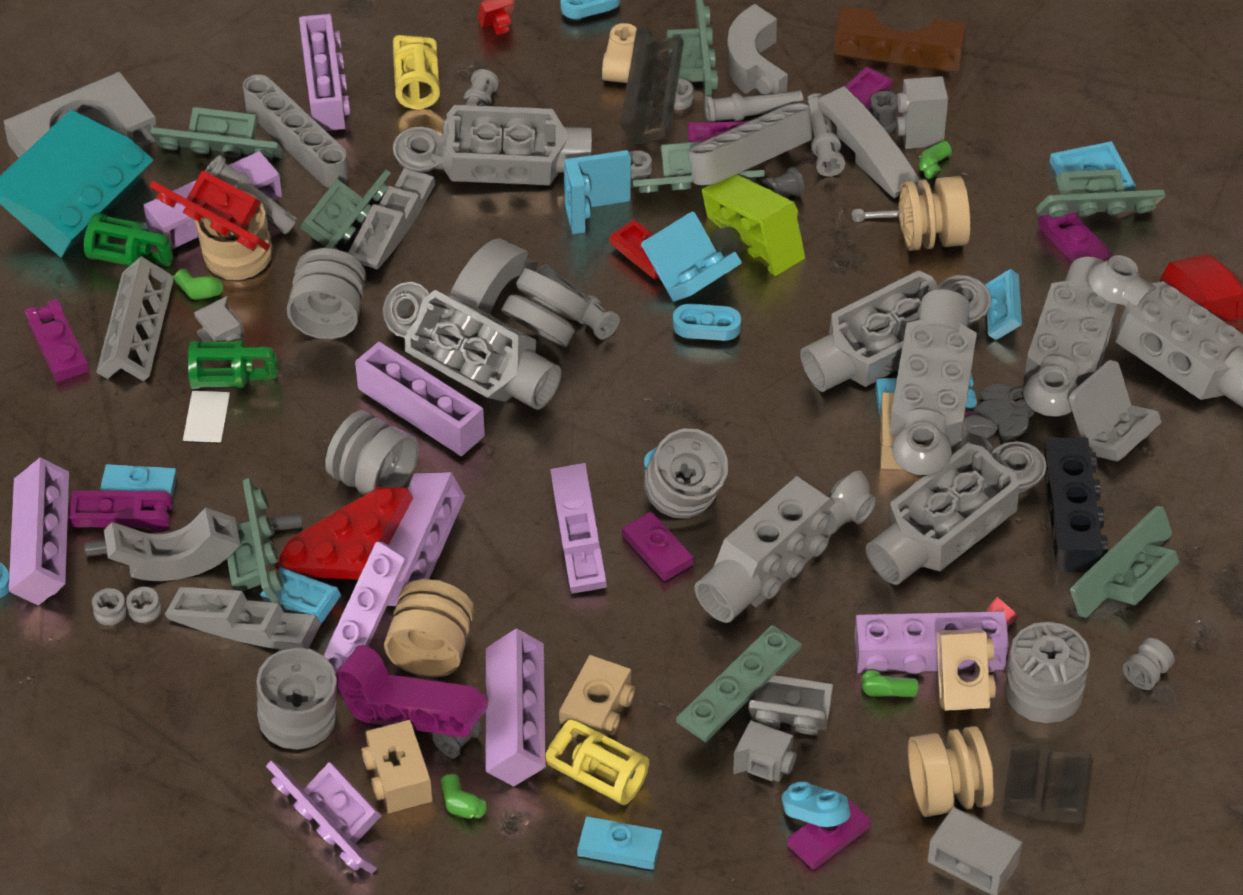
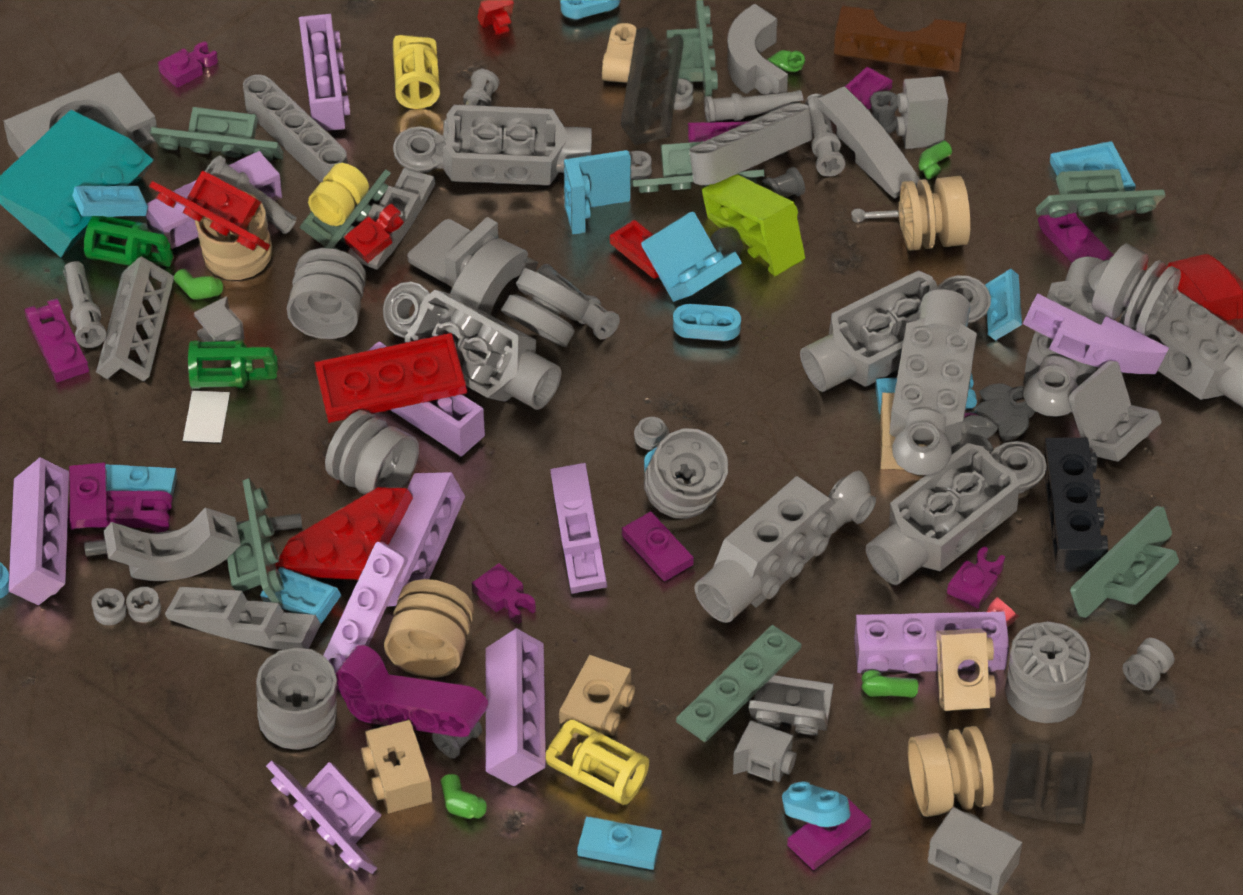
none -> light grey pin [63,261,107,348]
none -> magenta plate [69,462,108,529]
none -> medium azure plate [72,186,148,217]
none -> magenta plate [158,42,218,88]
none -> light yellow wheel [308,163,369,226]
none -> red tile [314,333,467,423]
none -> red plate [344,204,404,264]
none -> light grey bracket [407,217,498,287]
none -> magenta plate [472,563,536,624]
none -> light grey plate [634,417,669,450]
none -> bright green arm [767,50,805,73]
none -> magenta plate [947,547,1005,609]
none -> lavender slope [1023,294,1169,374]
none -> light grey wheel [1092,244,1181,336]

